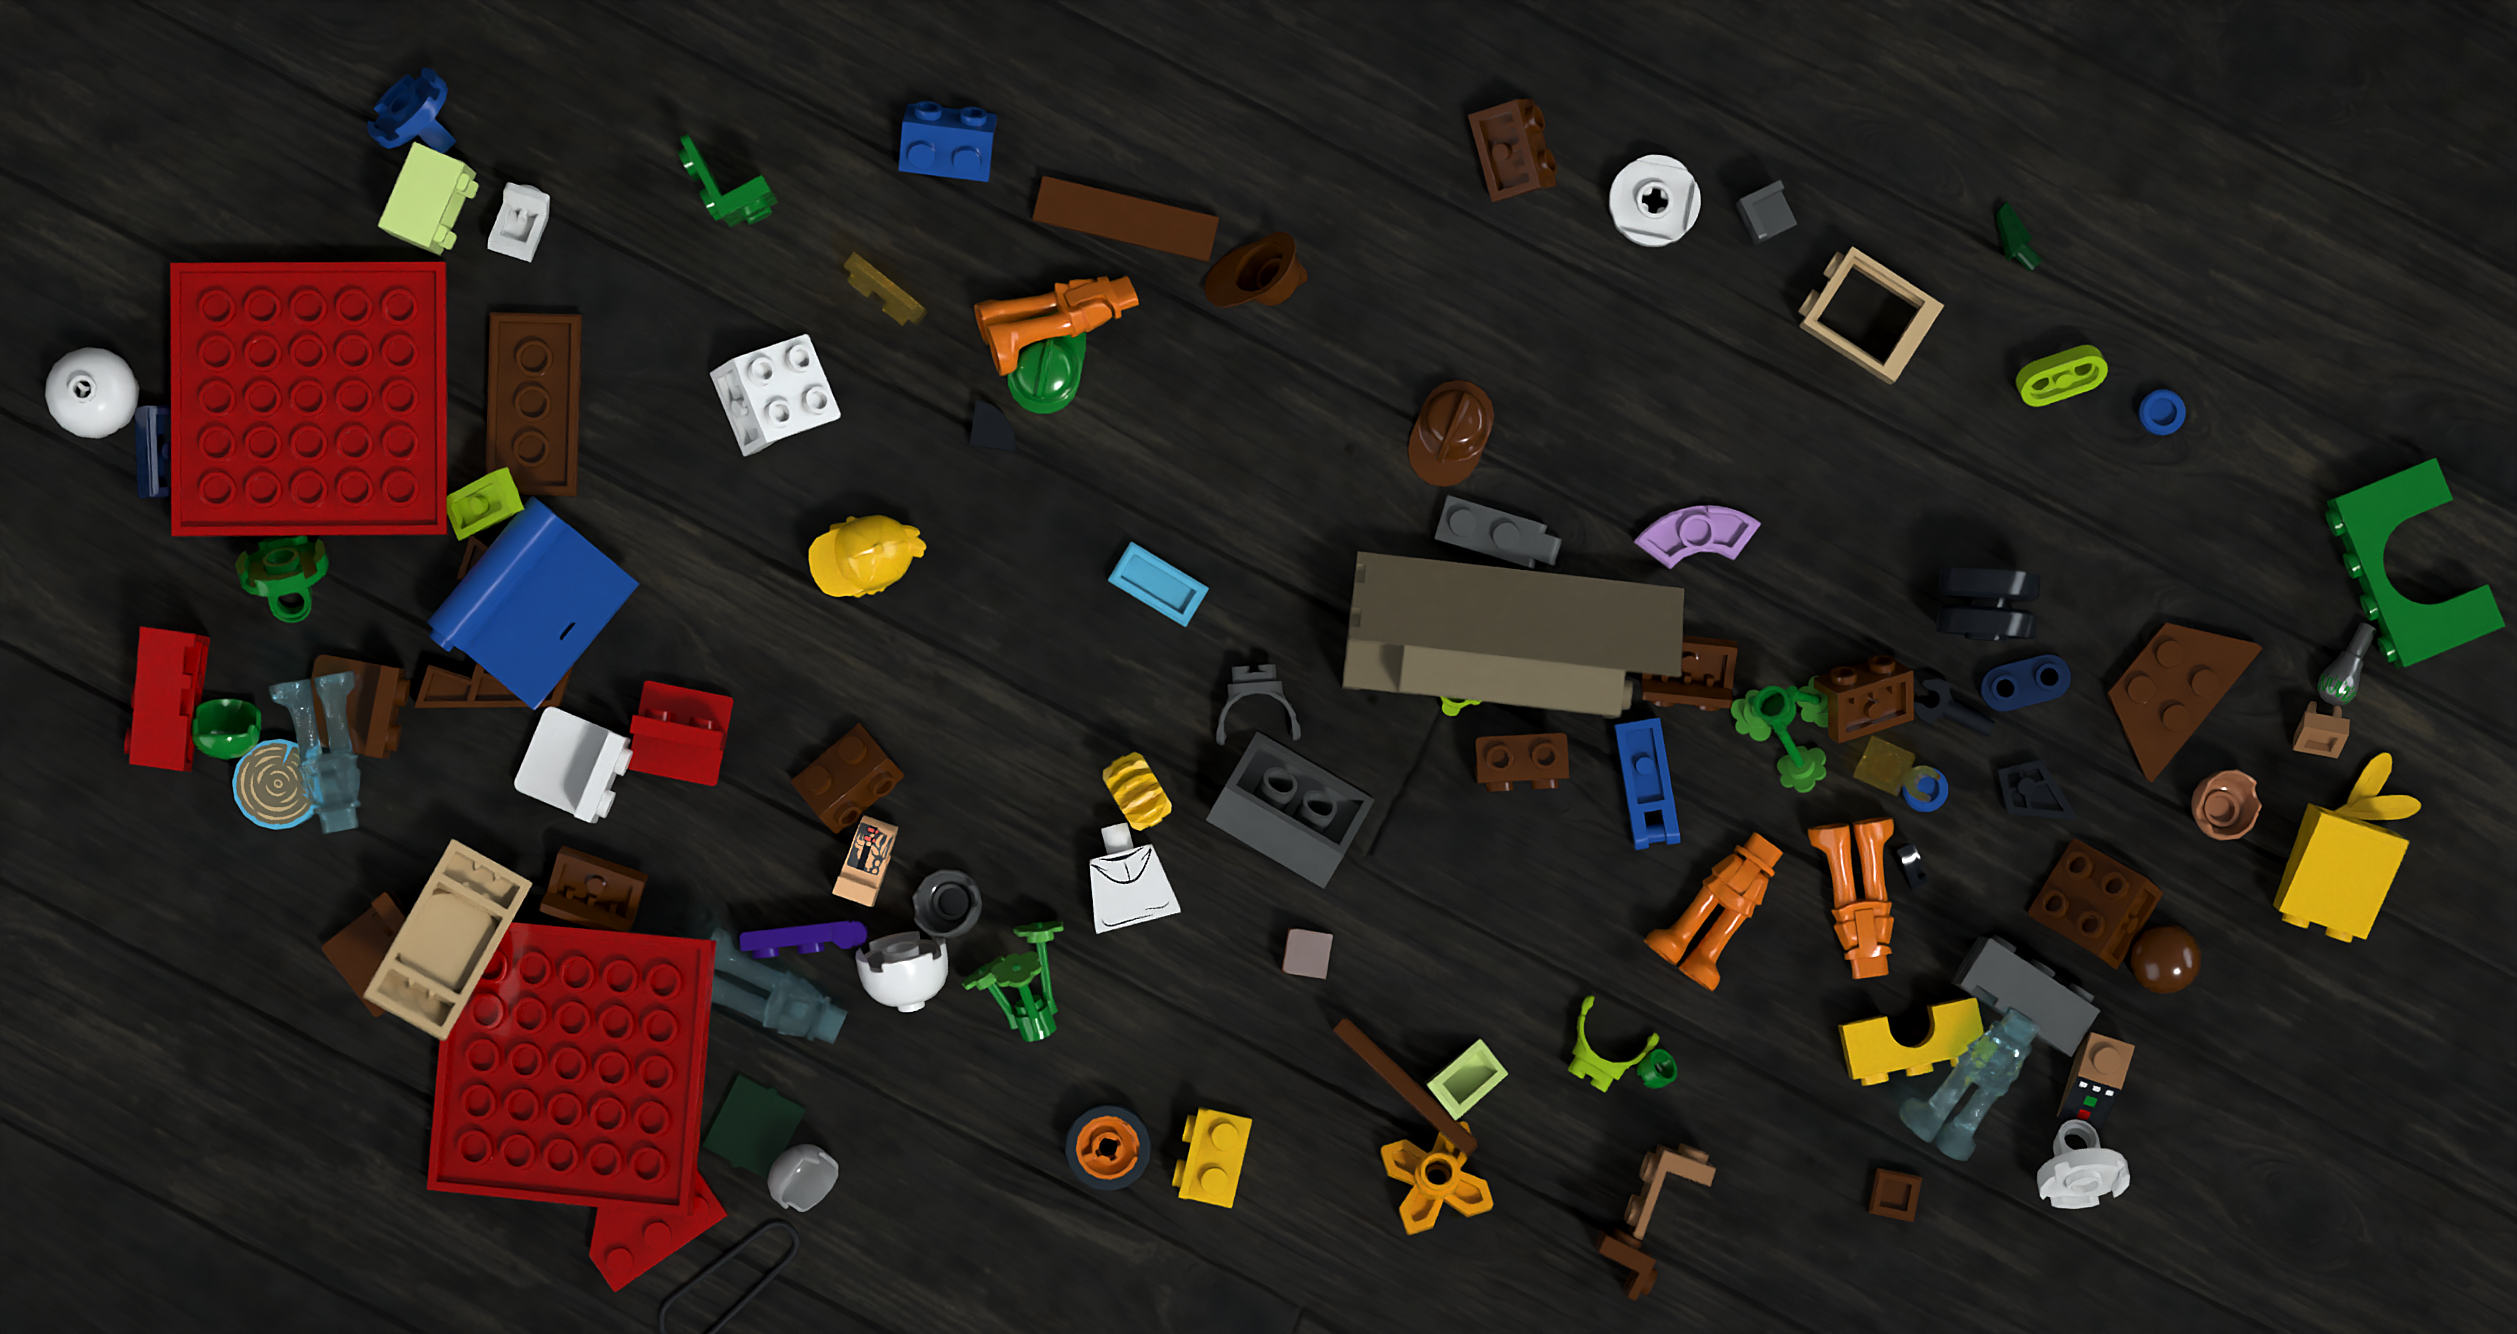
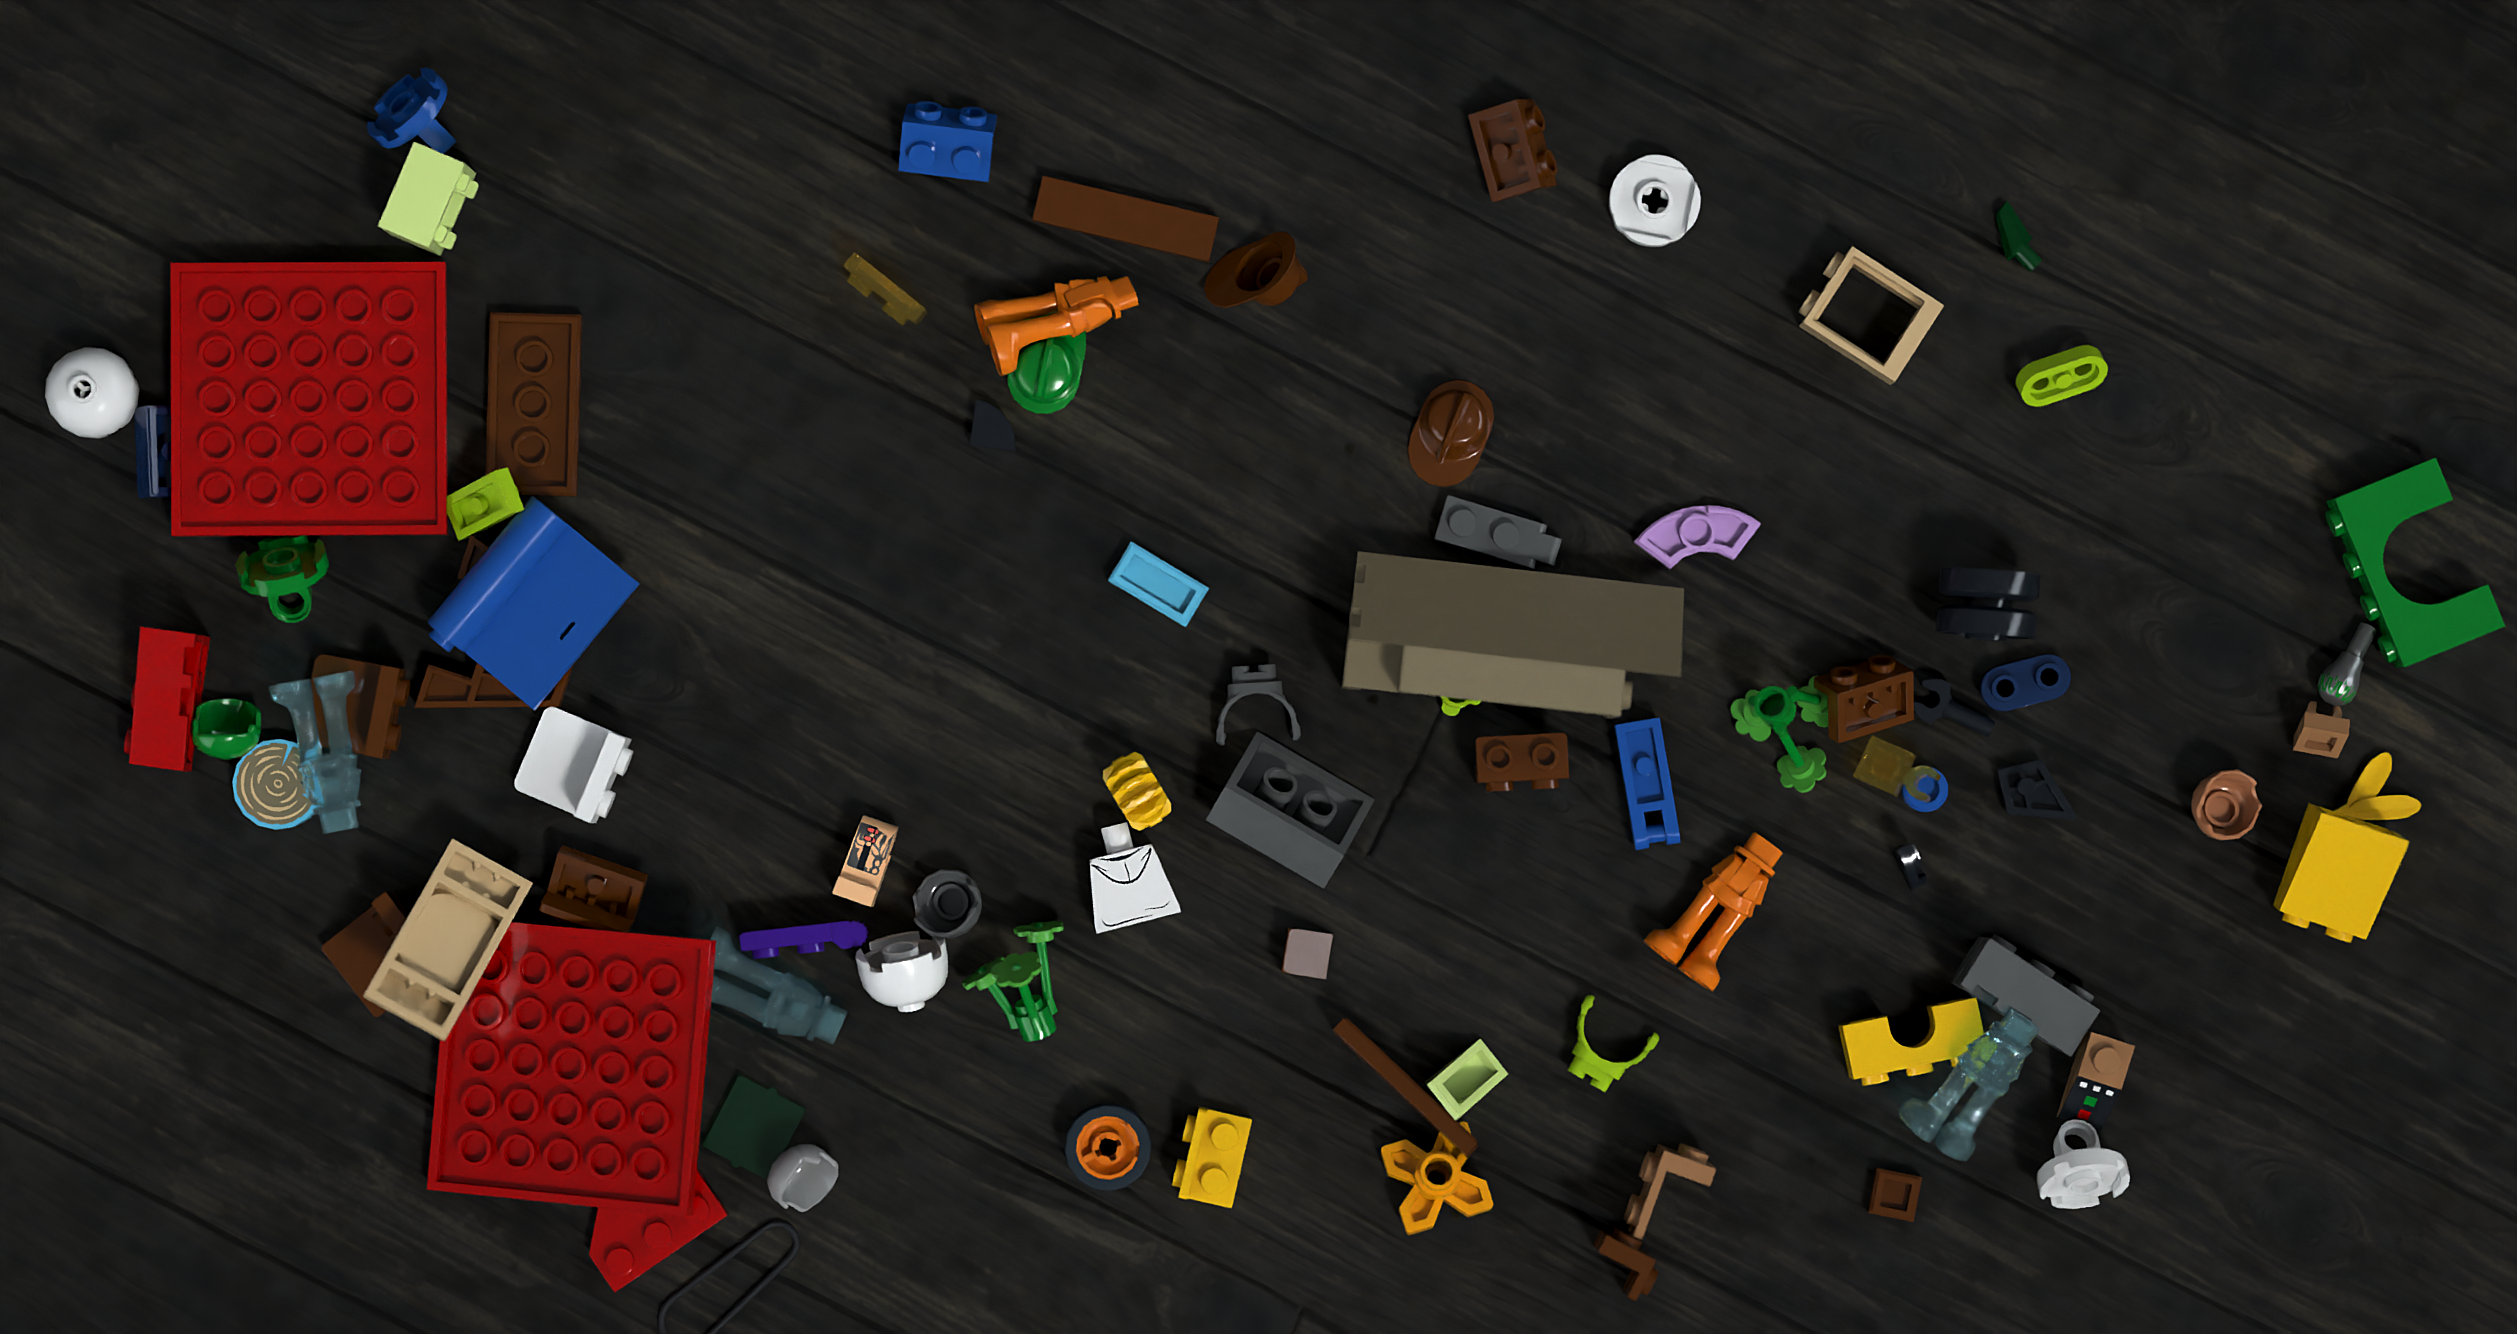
white bracket [488,182,550,262] -> none
red bracket [628,681,734,786] -> none
green bracket [677,133,778,228] -> none
white bracket [710,334,841,457] -> none
reddish brown bracket [790,723,904,834] -> none
yellow hair [808,515,926,598] -> none
green hinge [1637,1049,1677,1089] -> none
reddish brown bracket [1640,635,1738,711] -> none
dark grey panel [1736,180,1797,245] -> none
orange piece [1808,817,1894,979] -> none
reddish brown bracket [2028,839,2164,970] -> none
reddish brown wing [2106,623,2262,783] -> none
reddish brown hair [2130,925,2202,994] -> none
blue tile [2138,390,2186,436] -> none

